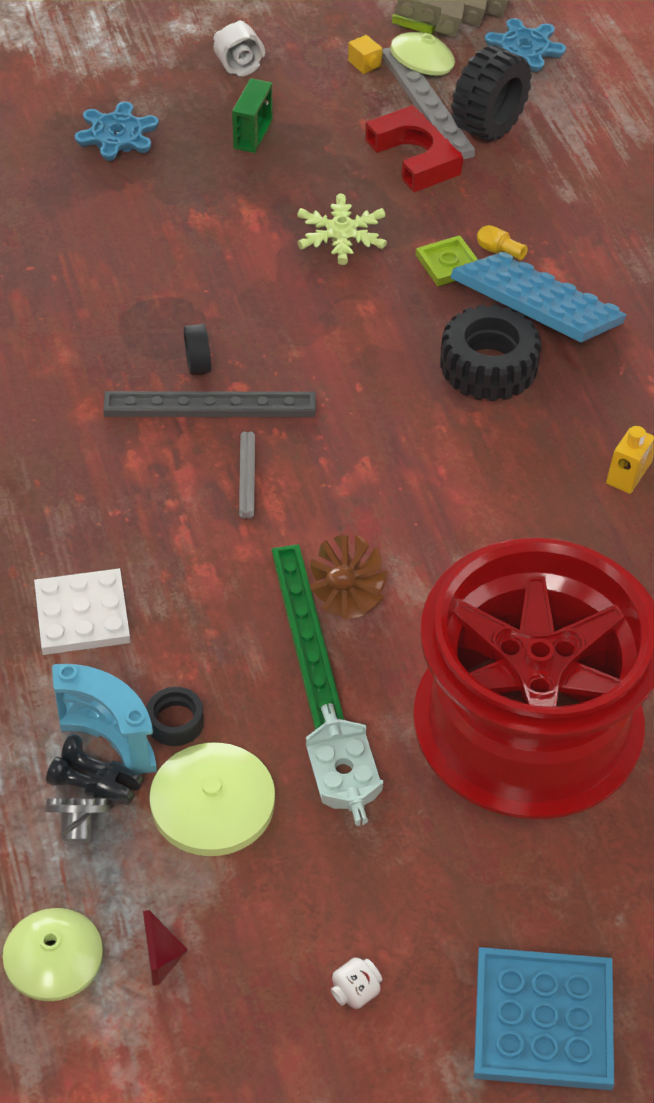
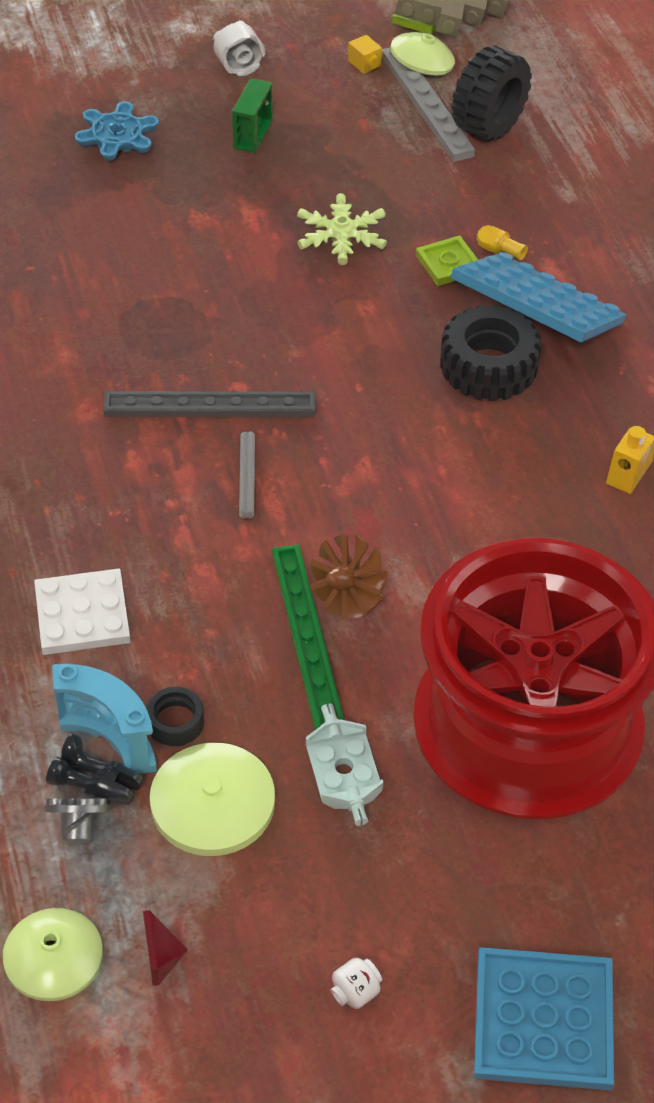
black tyre [183,324,211,375] -> none
red arch [365,105,464,192] -> none
dark azure plate [485,18,566,72] -> none

